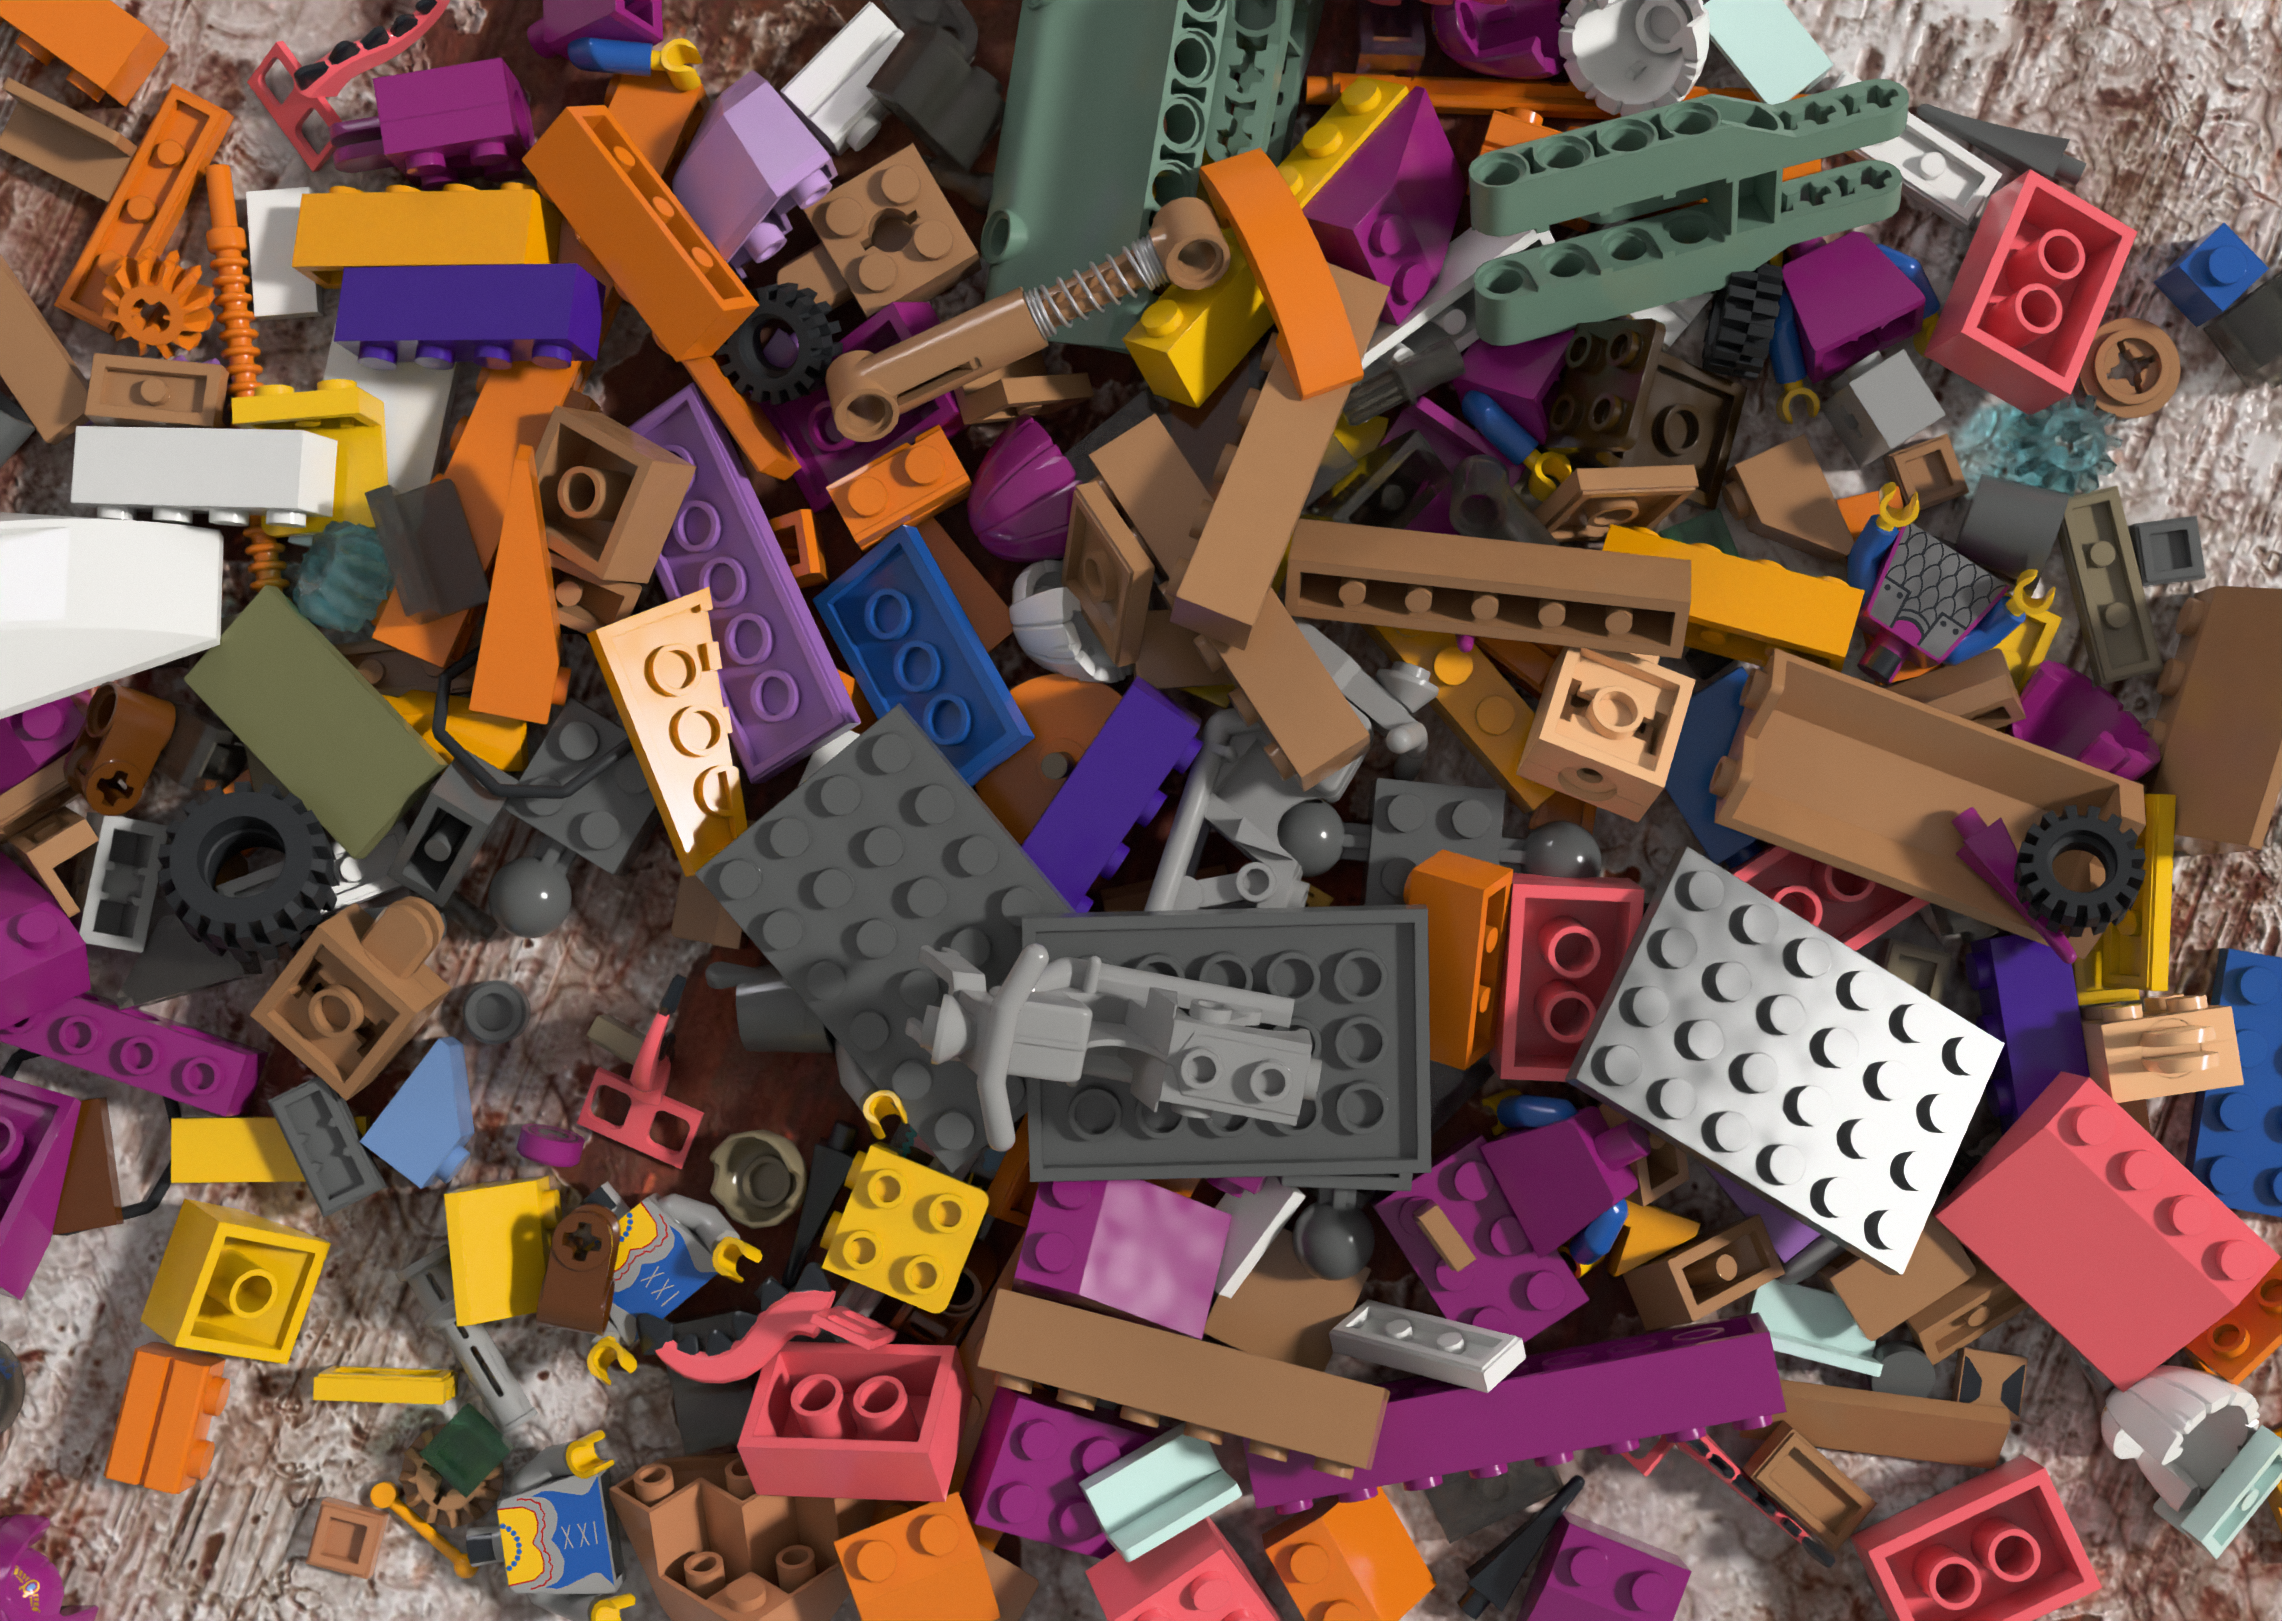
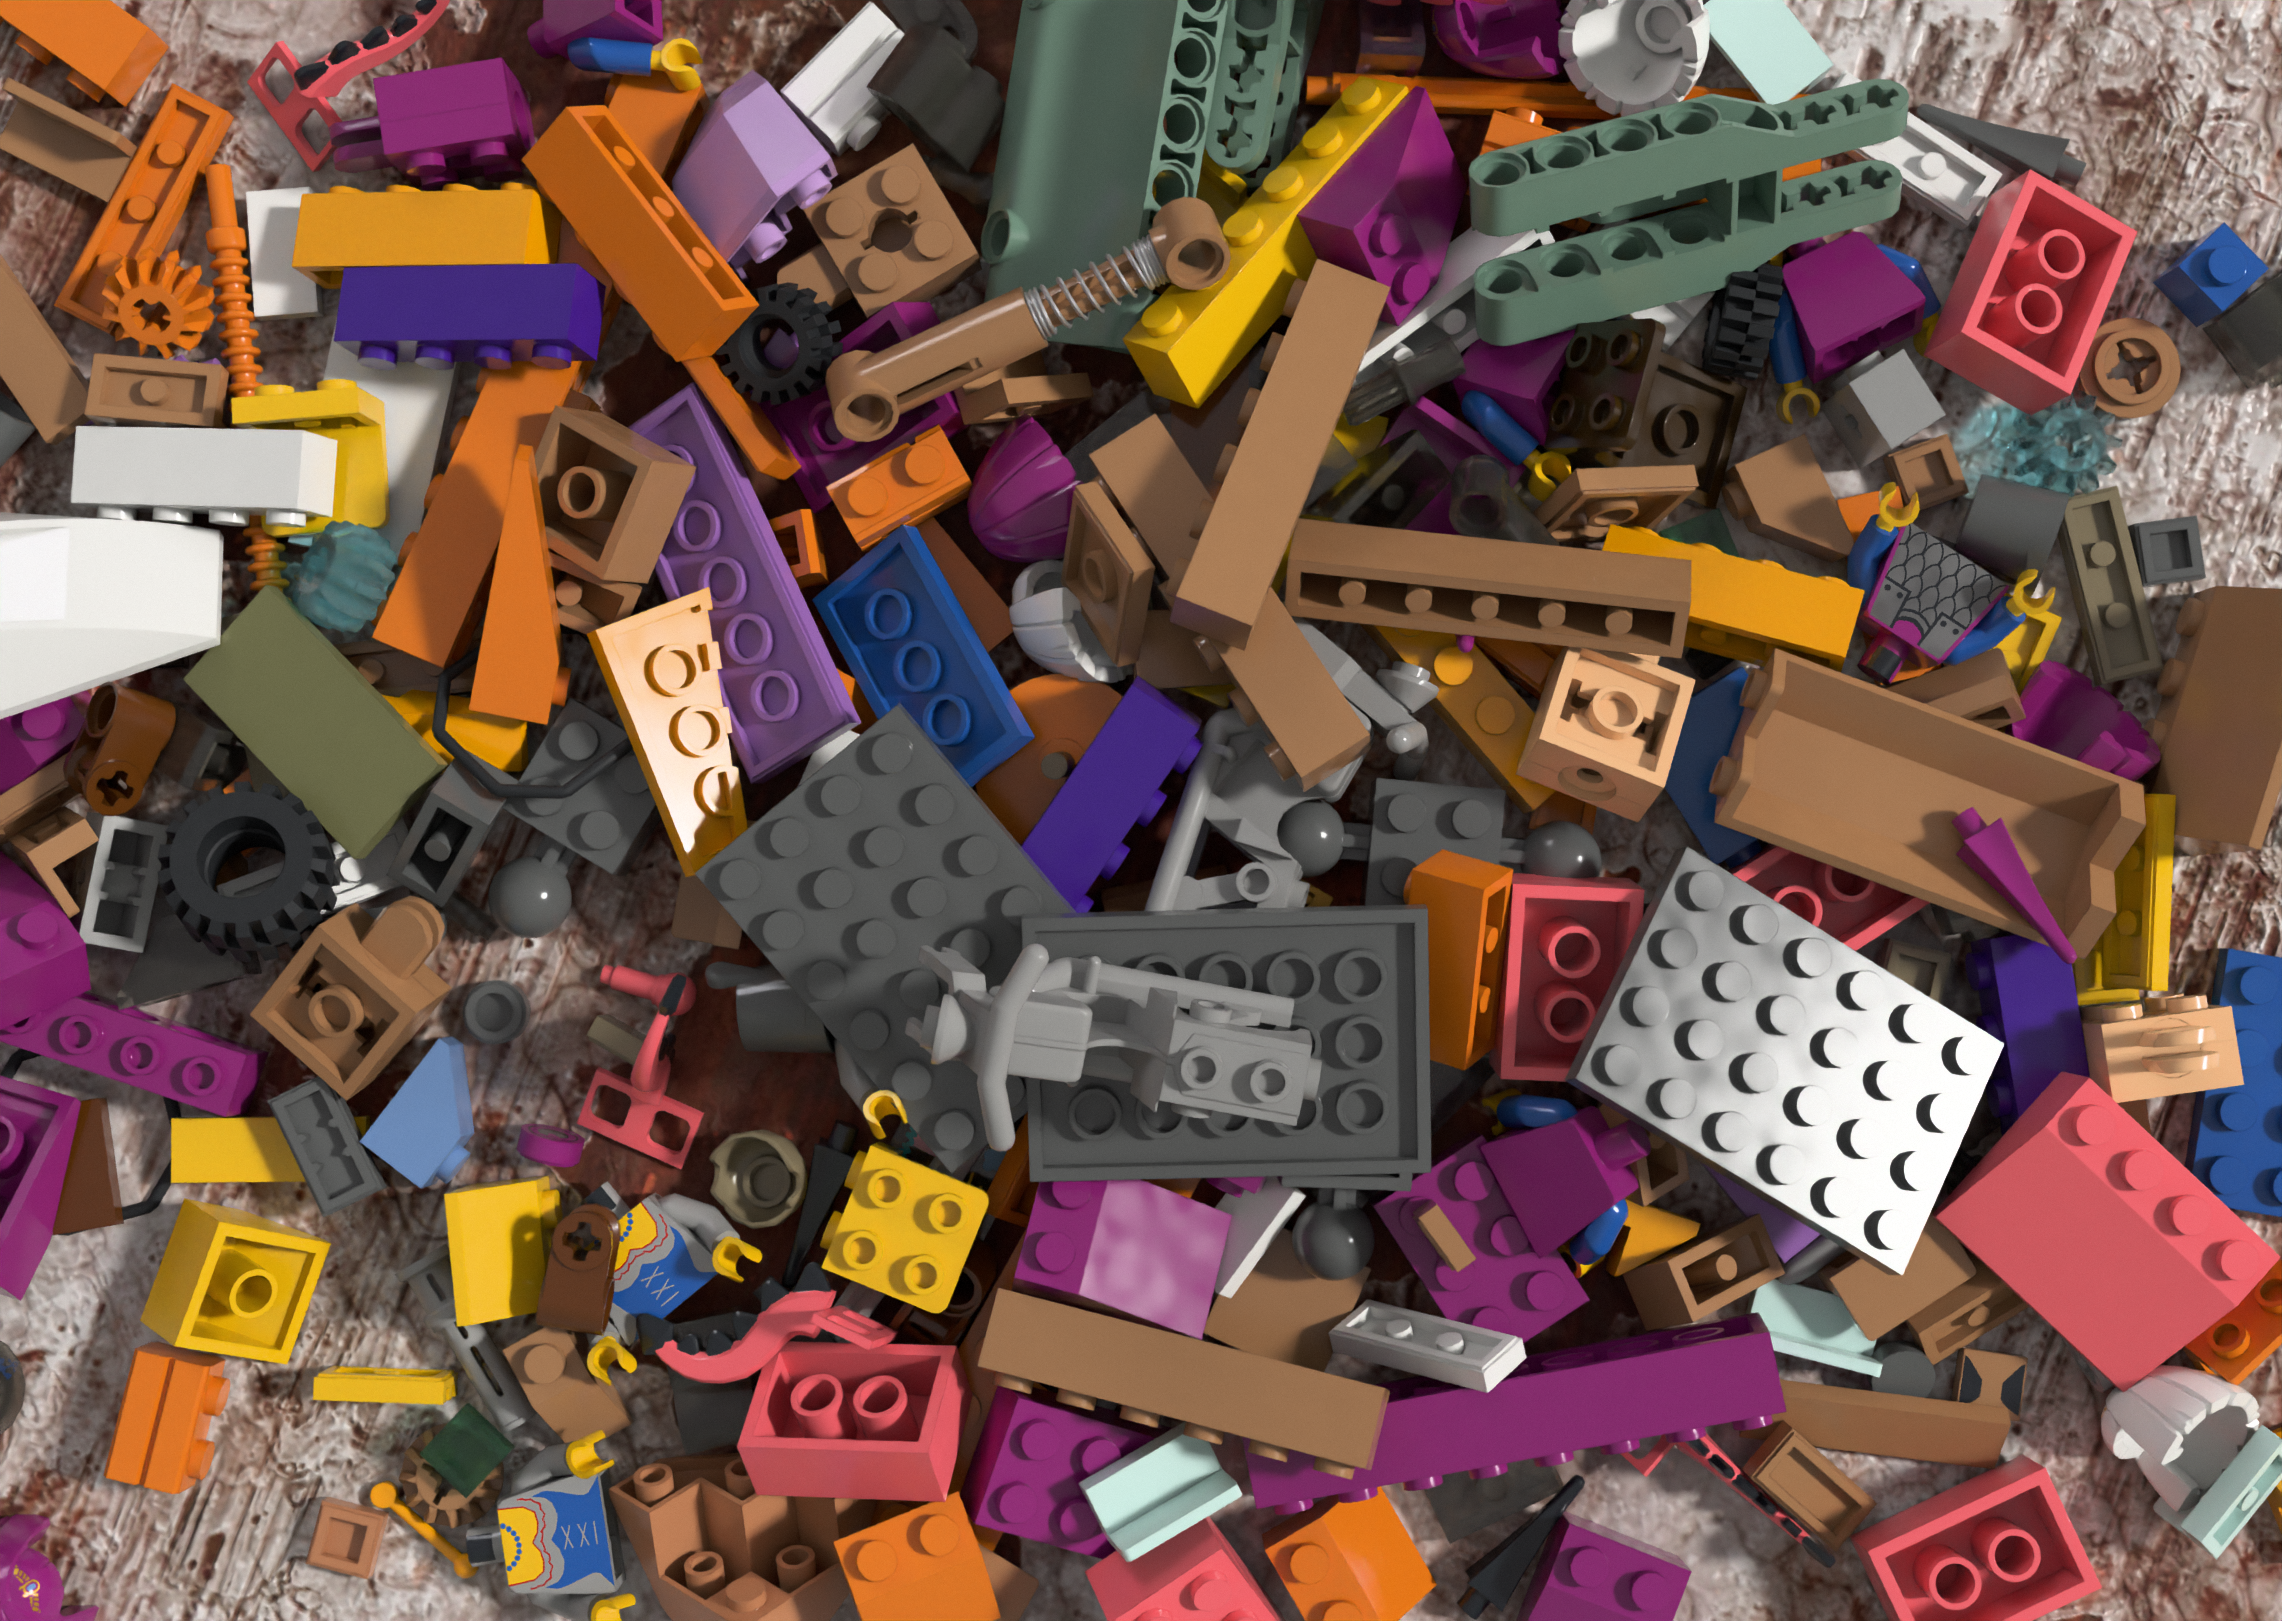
clear smoke panel [365,478,491,625] -> none
orange slope [1198,148,1364,401] -> none
black tyre [2014,805,2146,937] -> none
none -> medium nougat slope [502,1326,634,1444]
none -> coral piece [600,965,697,1016]

